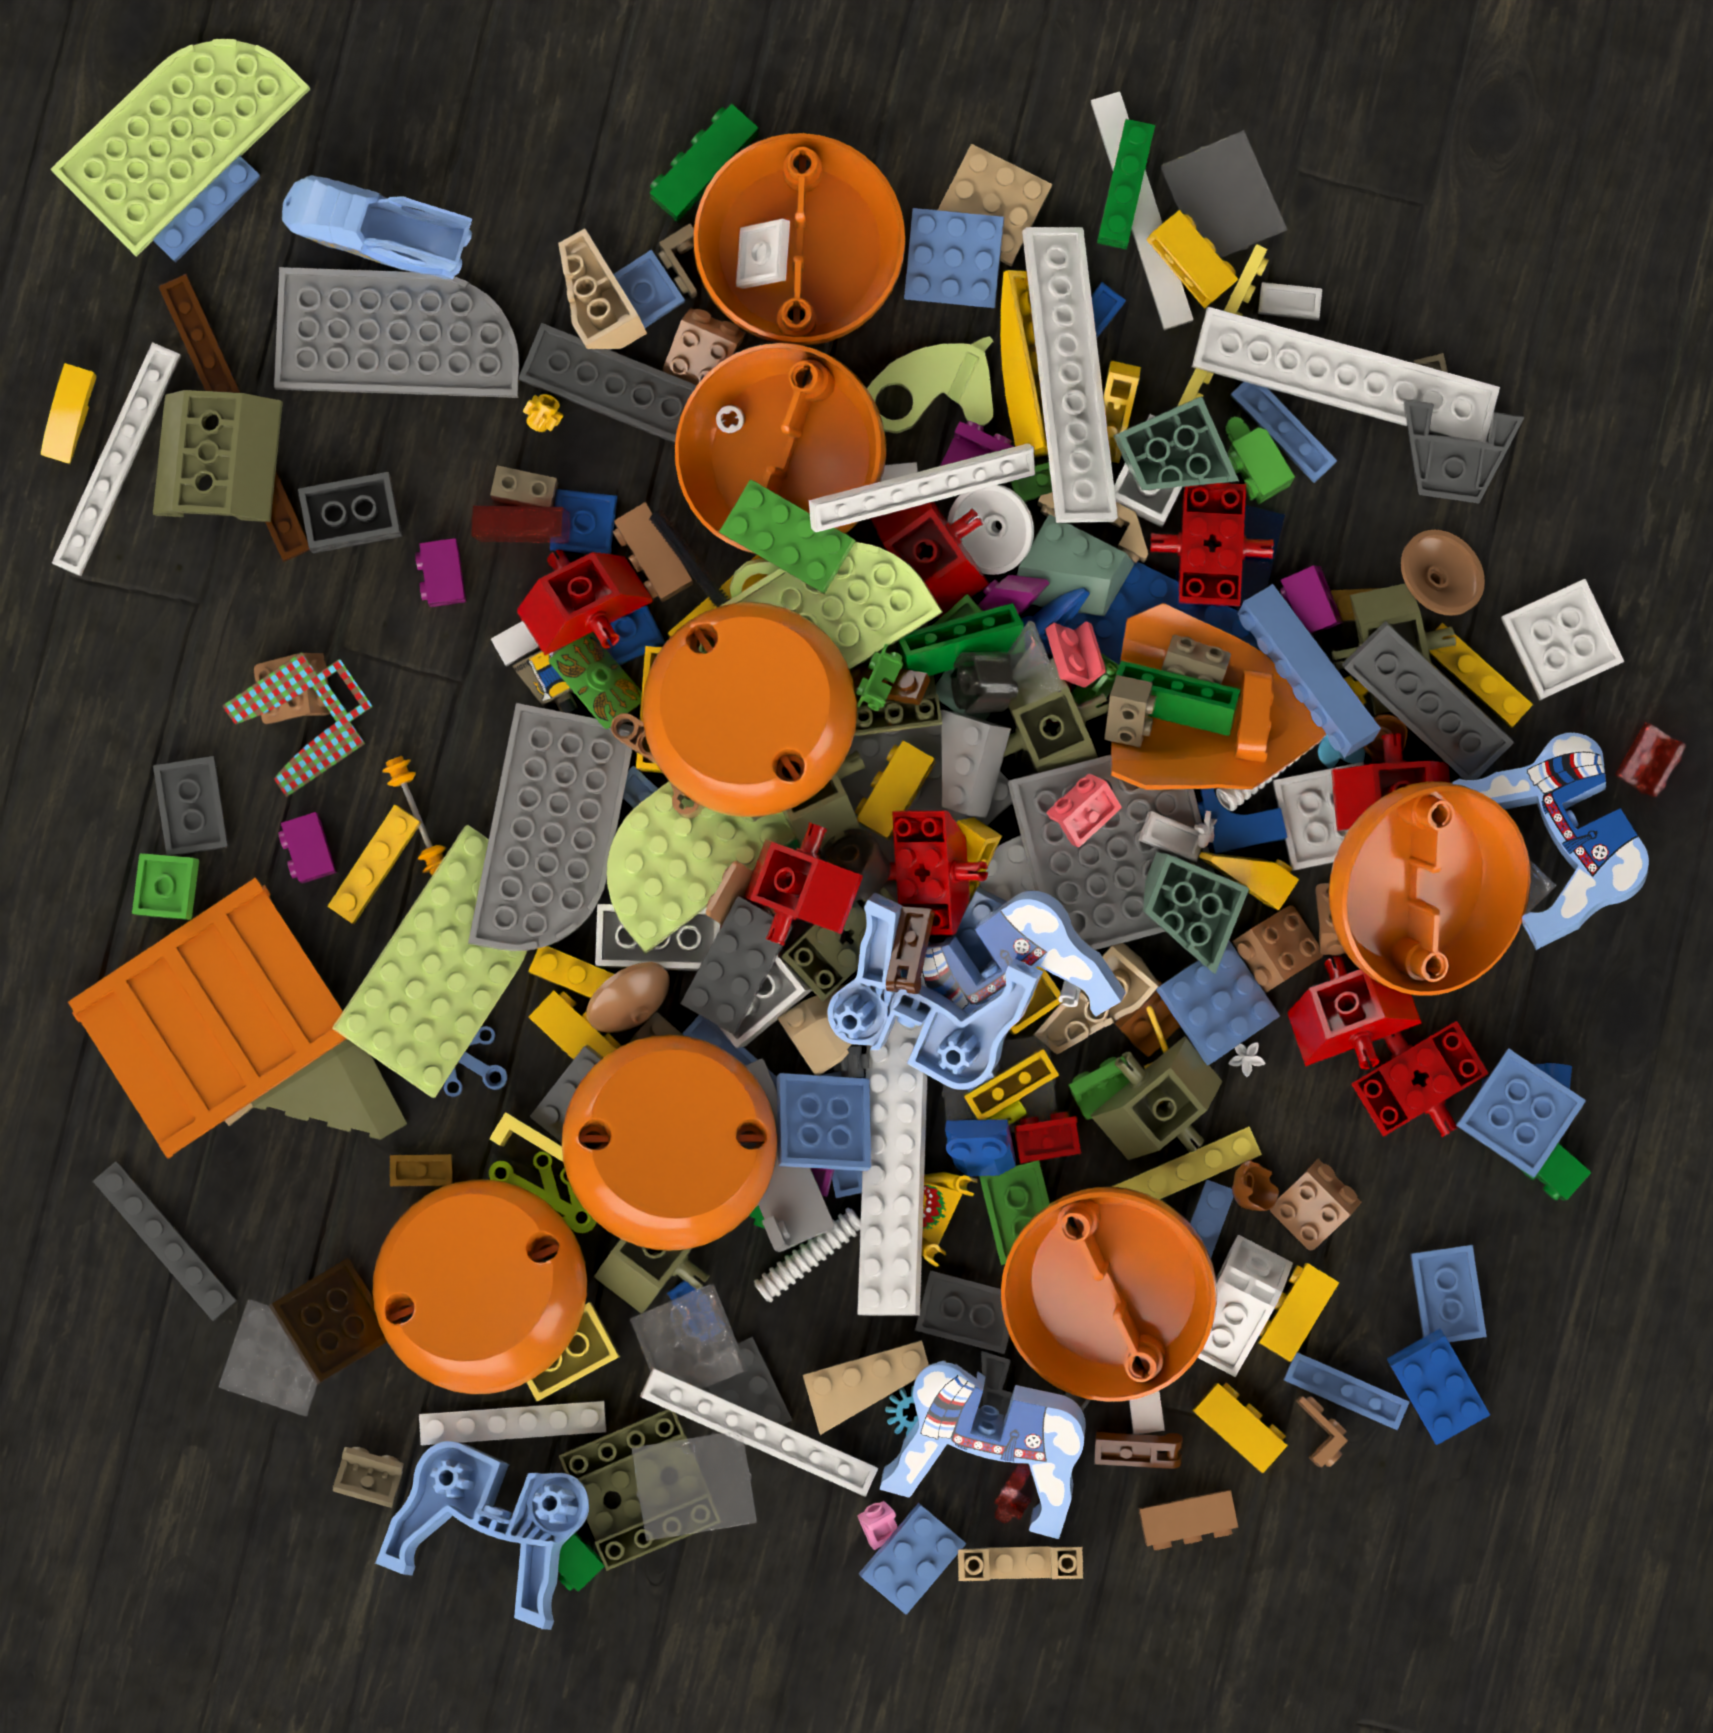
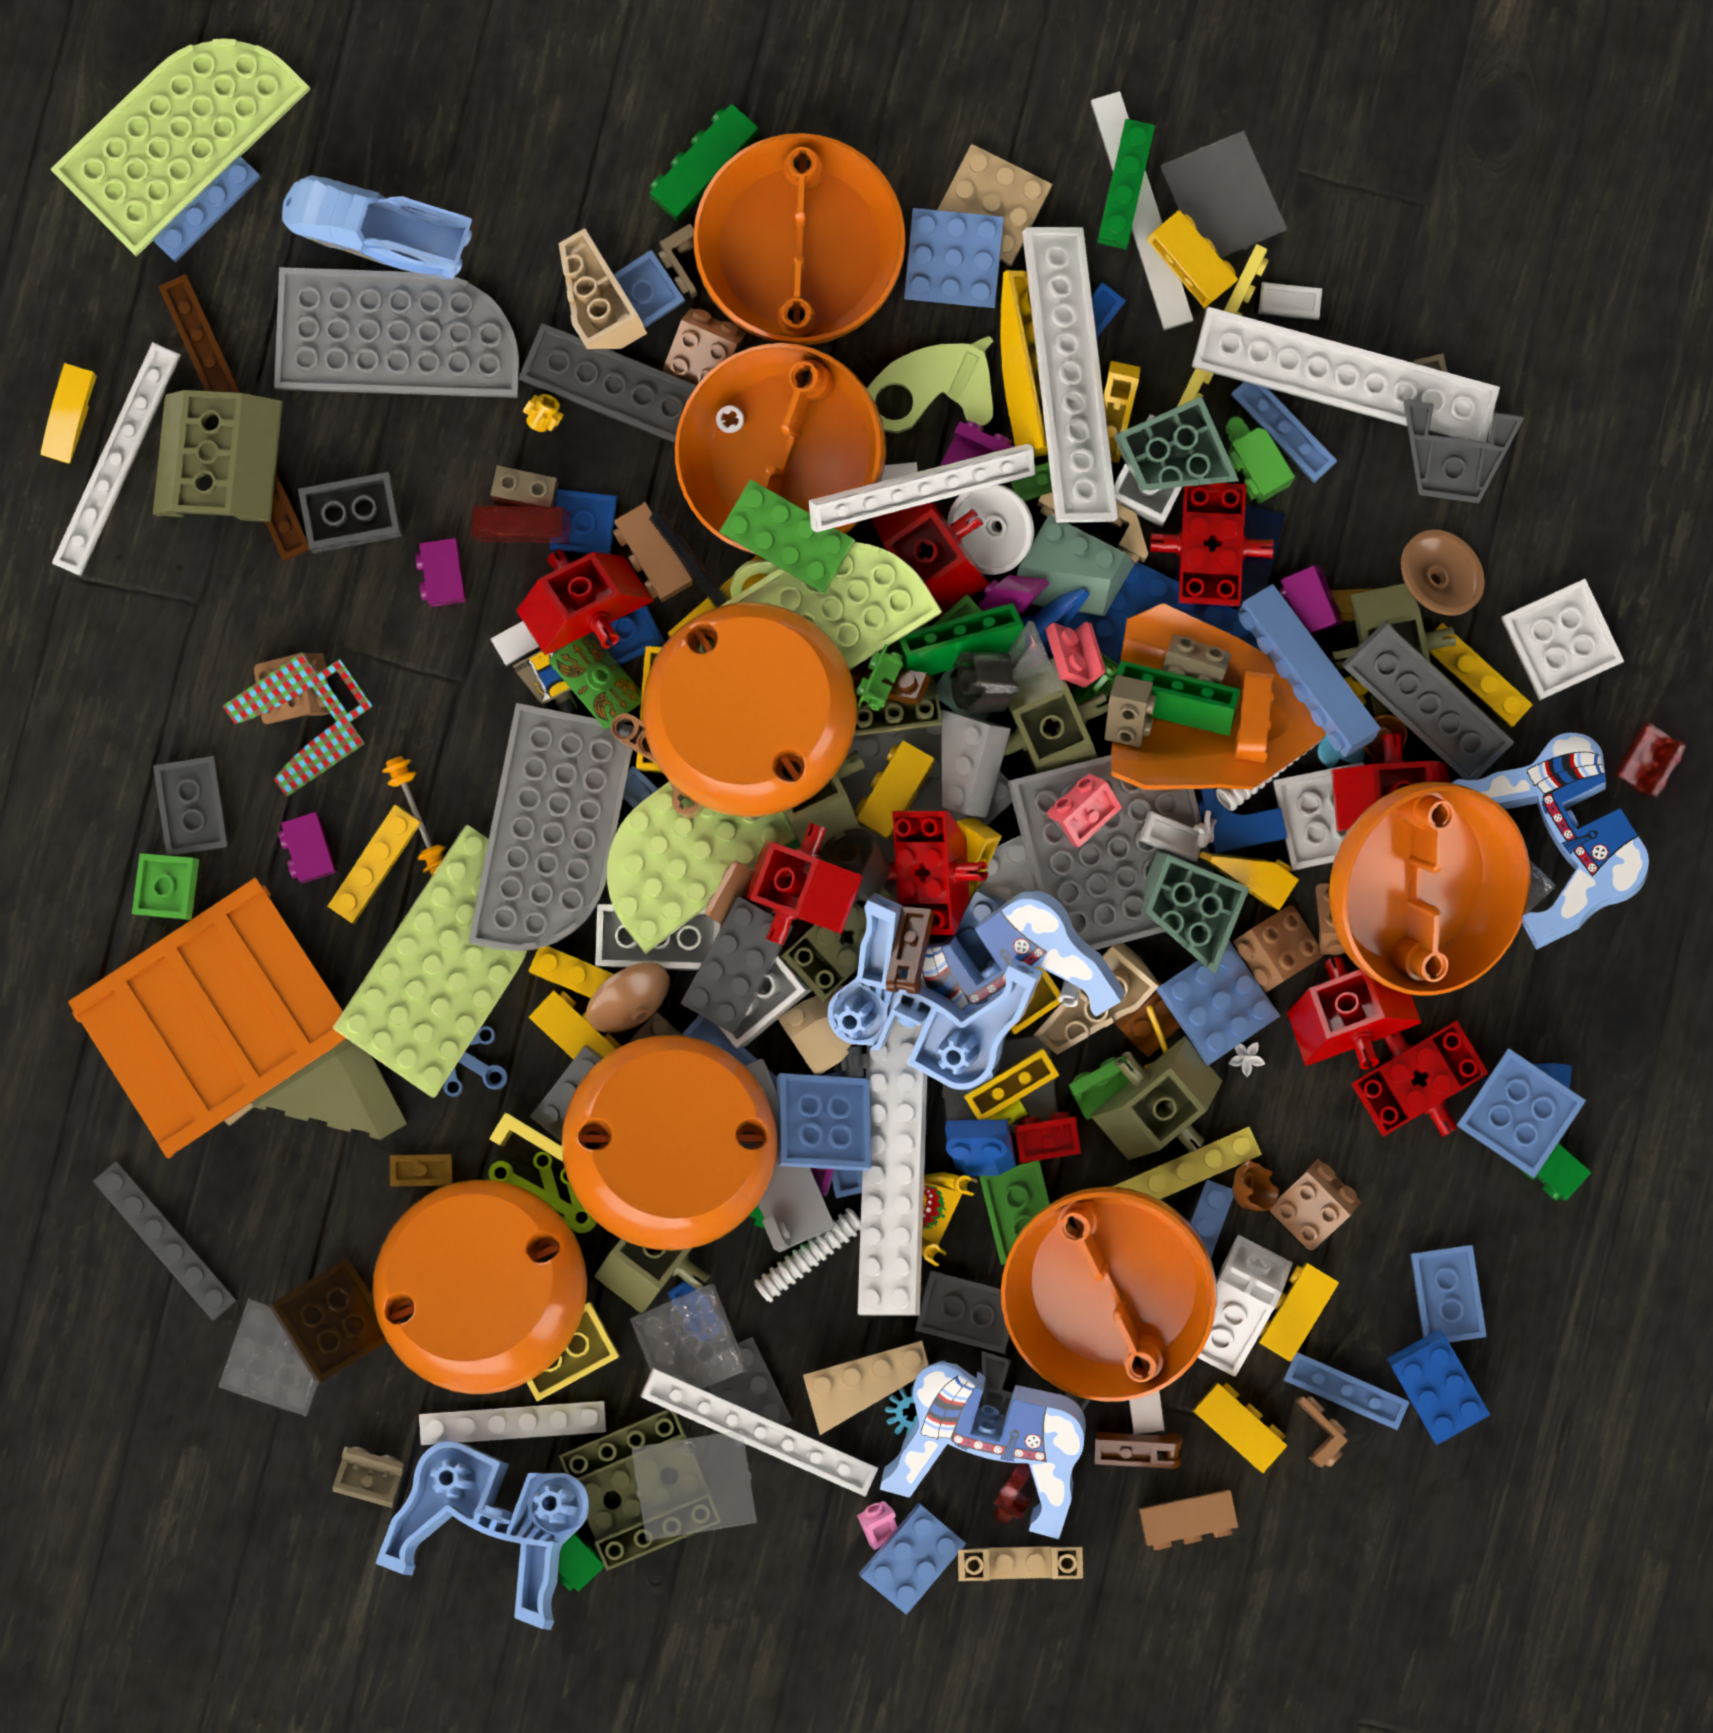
white plate [736,219,790,289] -> none

